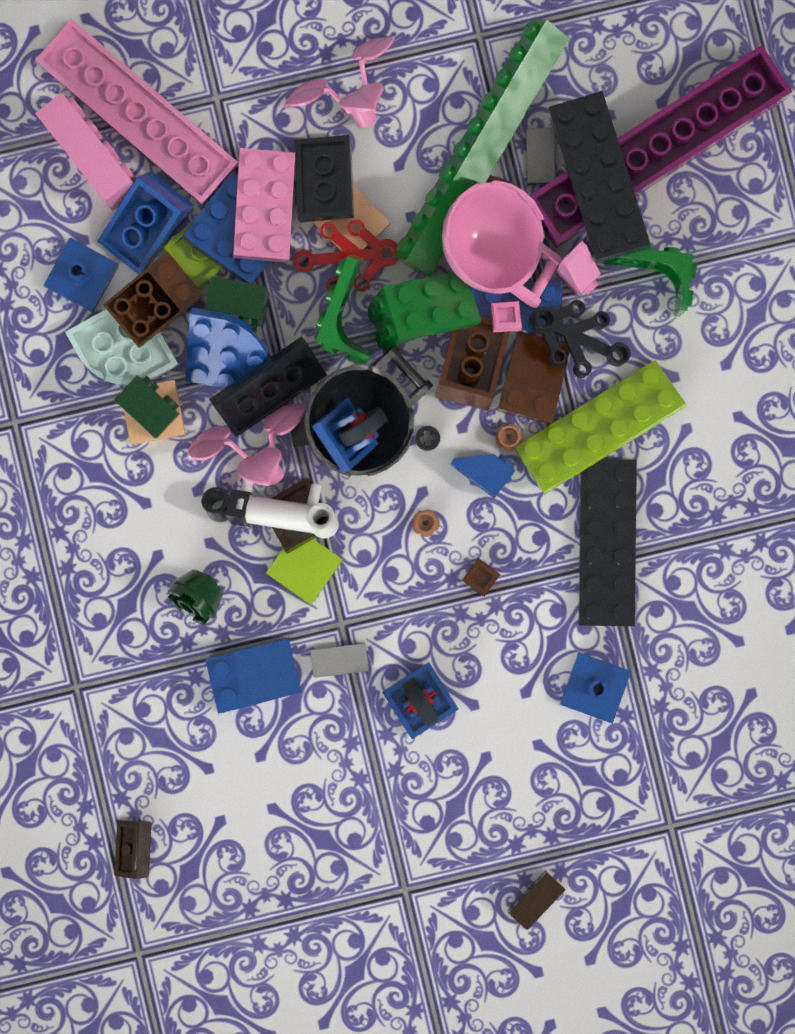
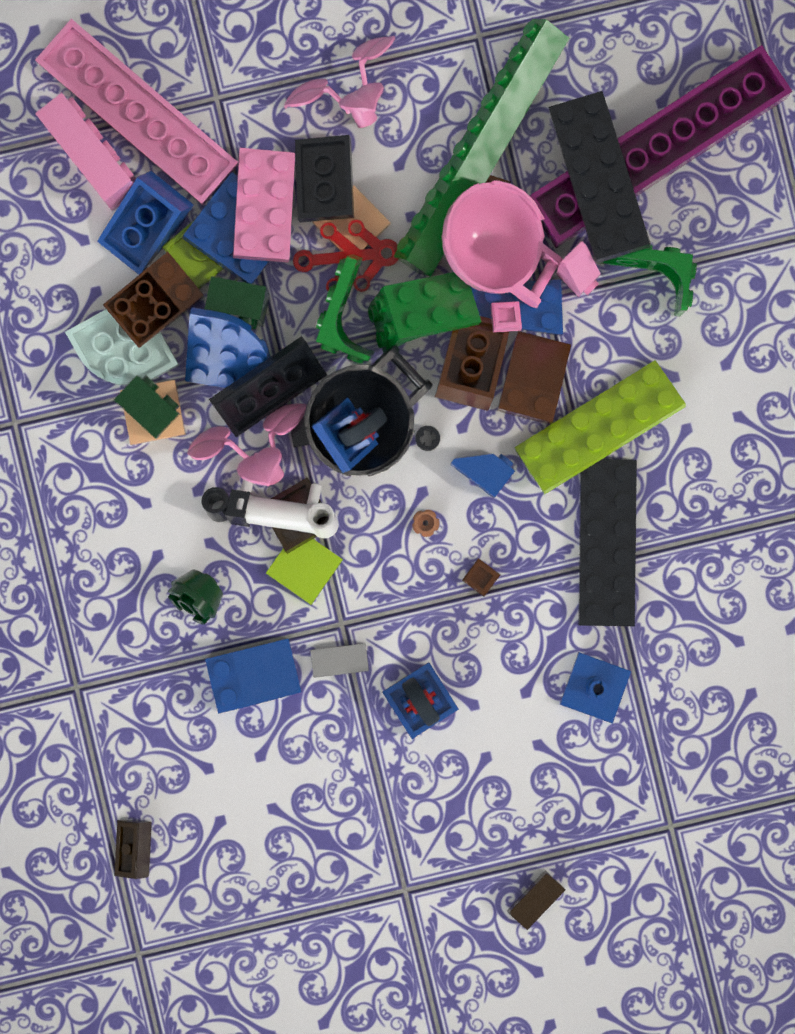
blue tile [43,238,120,313] -> none
nougat plate [495,424,523,451] -> none
light grey tile [526,128,555,185] -> none
black plant [529,300,631,378] -> none

